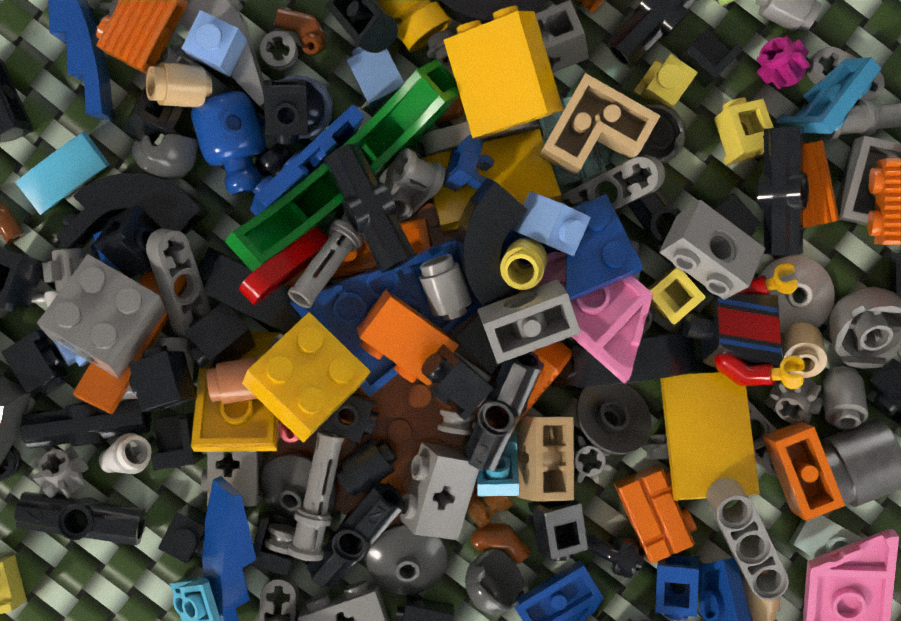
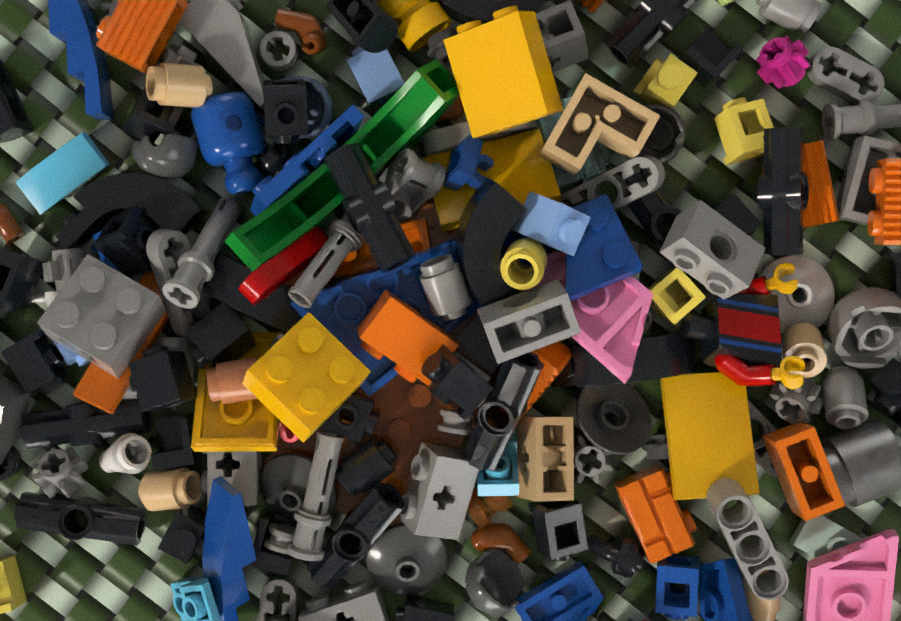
light blue brick [181,10,248,77] -> none
dark azure wing [774,57,882,134] -> none
none -> tan brick [138,467,202,511]
none -> light grey pin [162,198,242,309]

